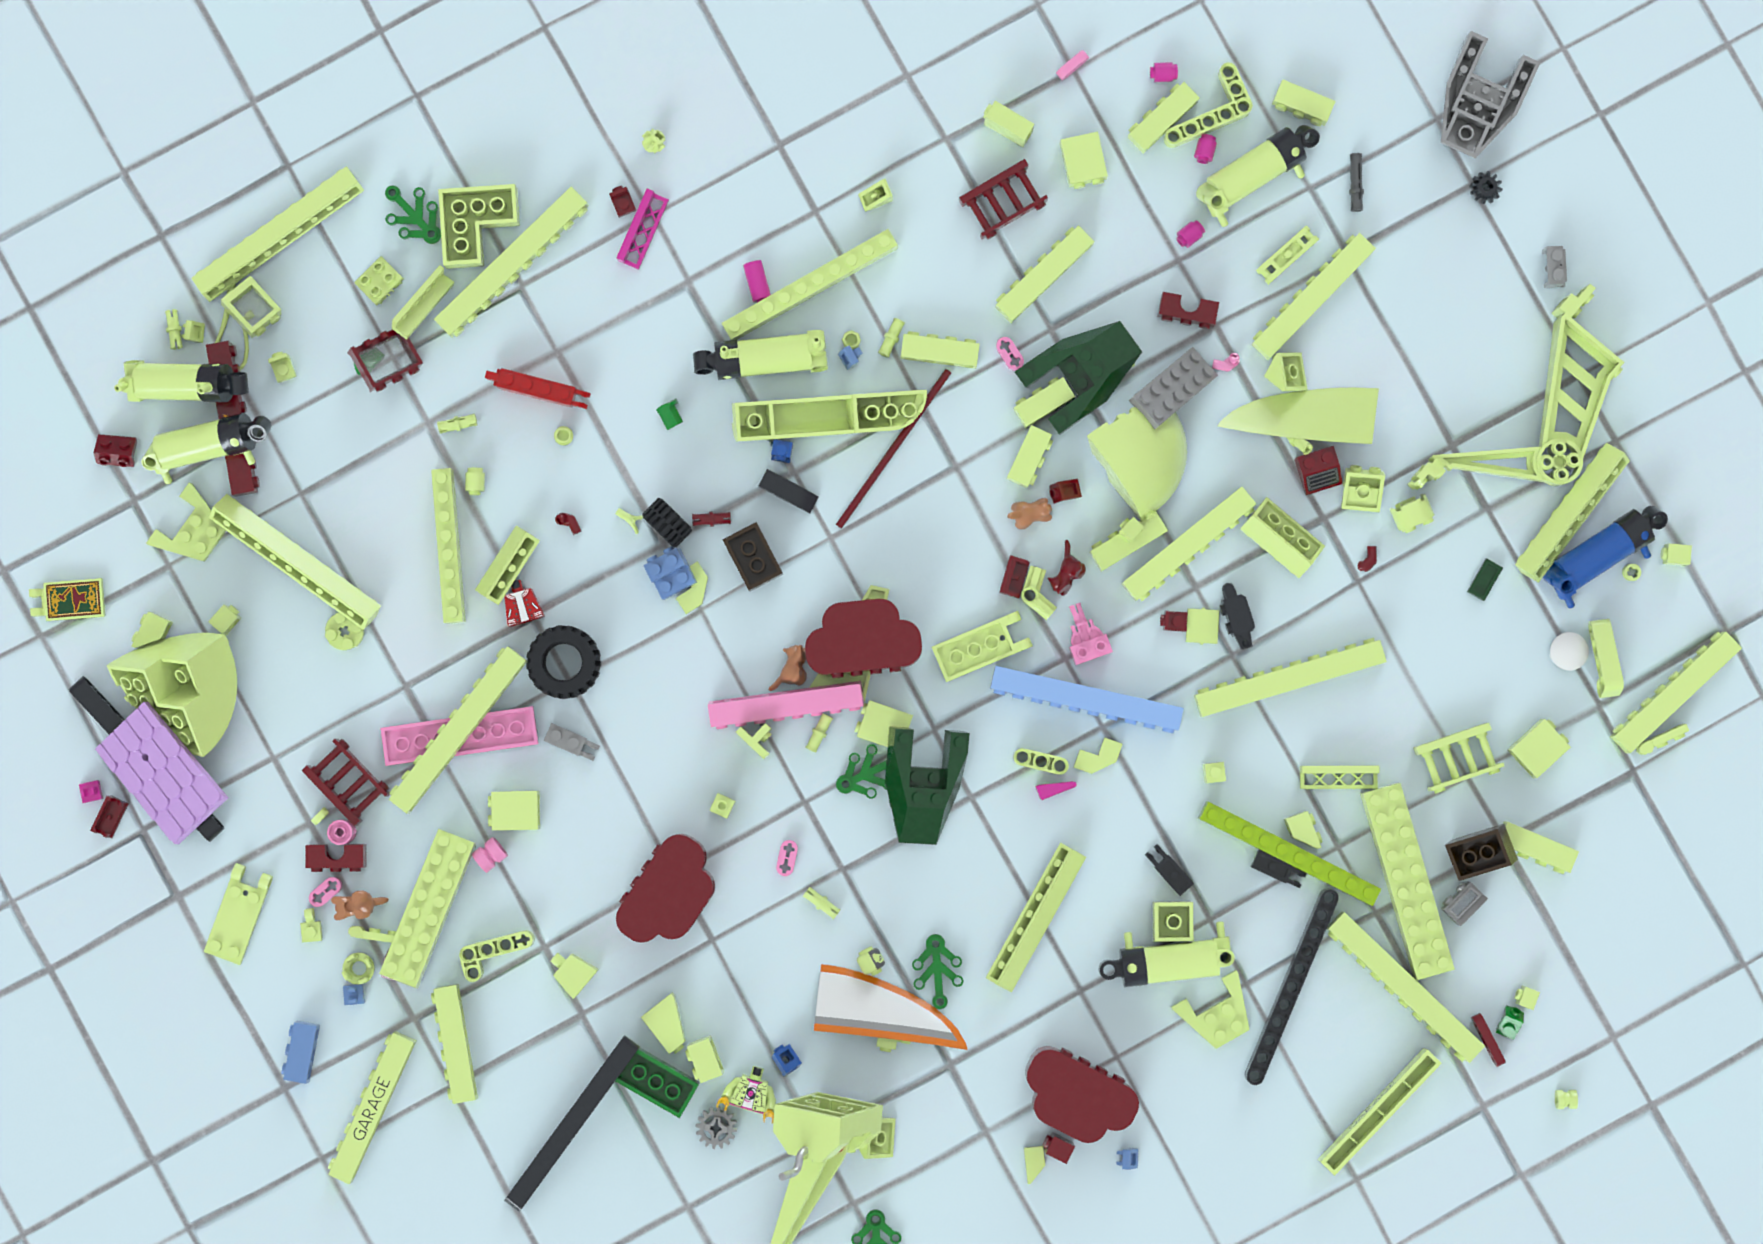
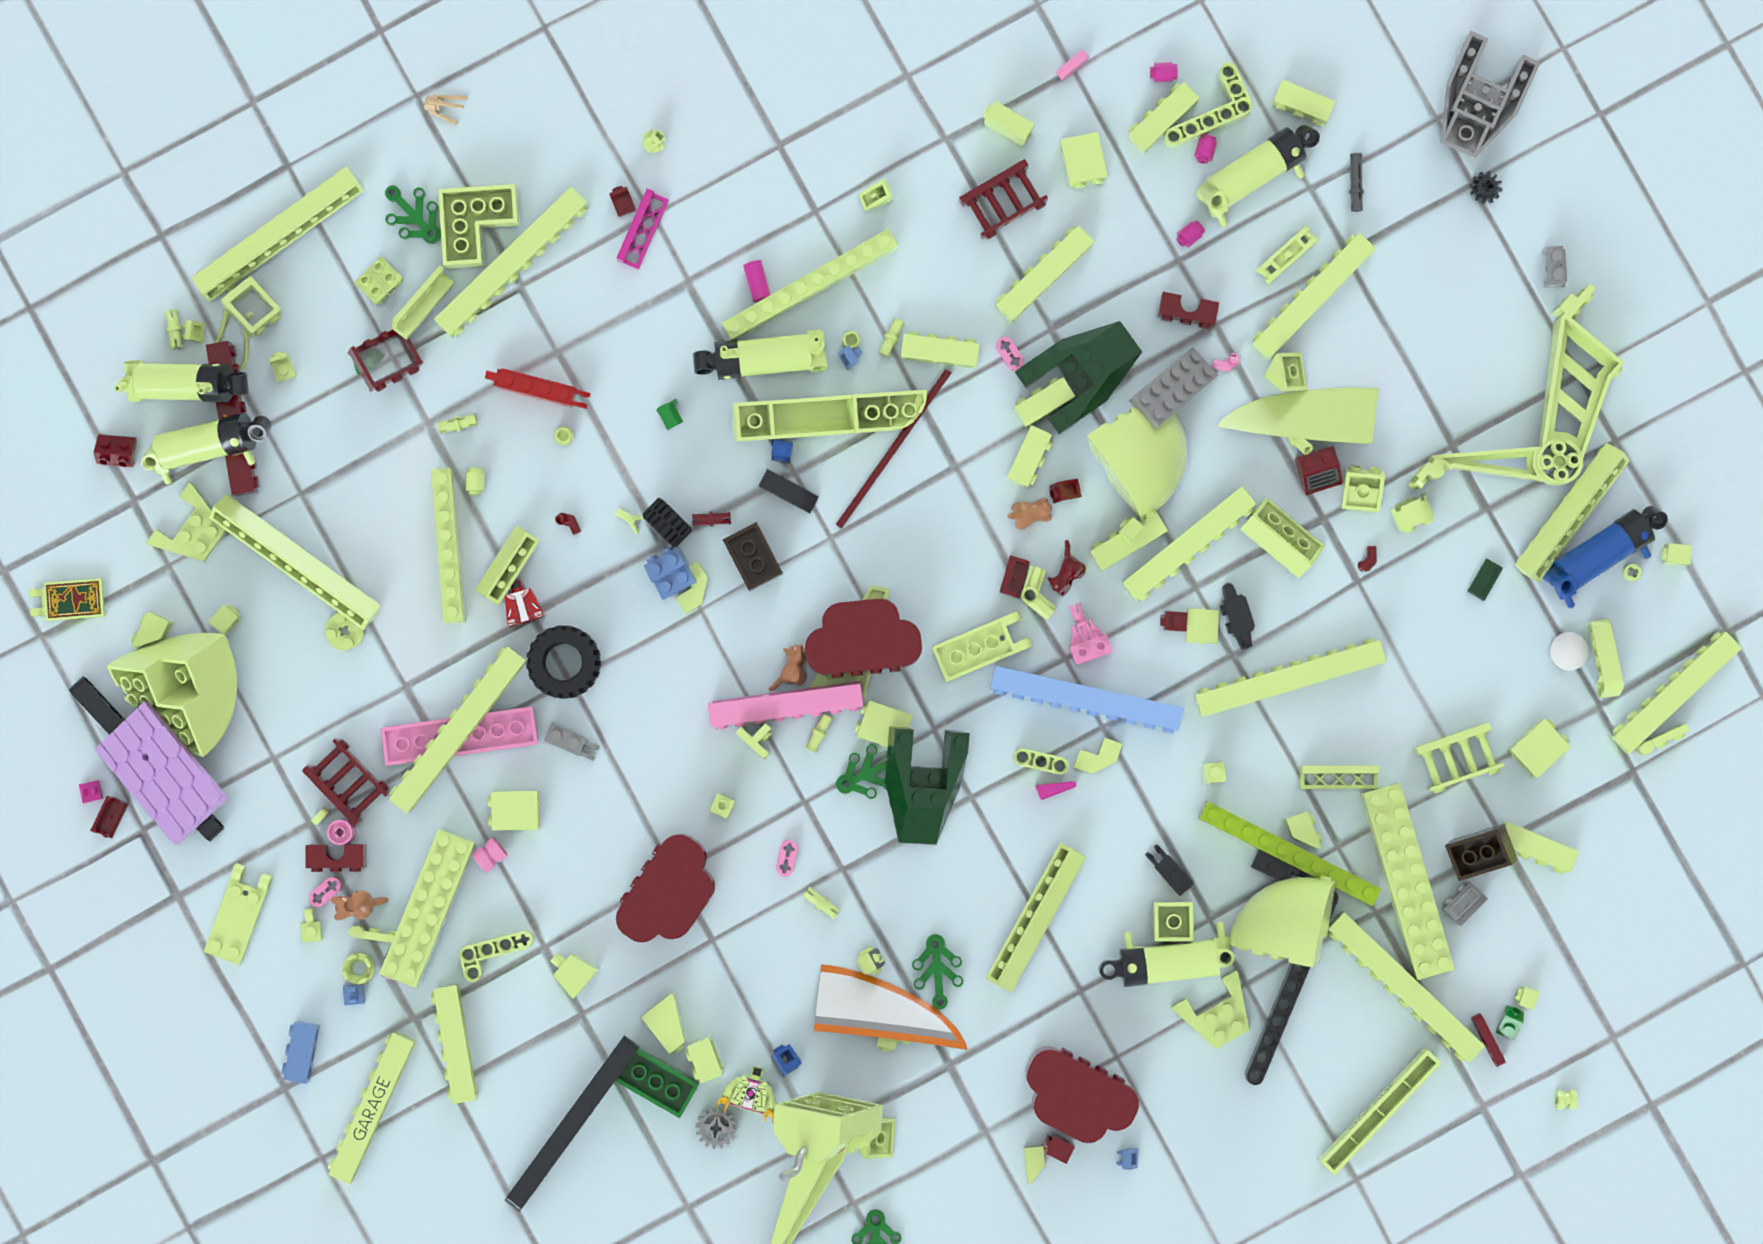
none -> tan plant [424,94,468,125]
none -> yellowish green brick [1229,876,1336,967]

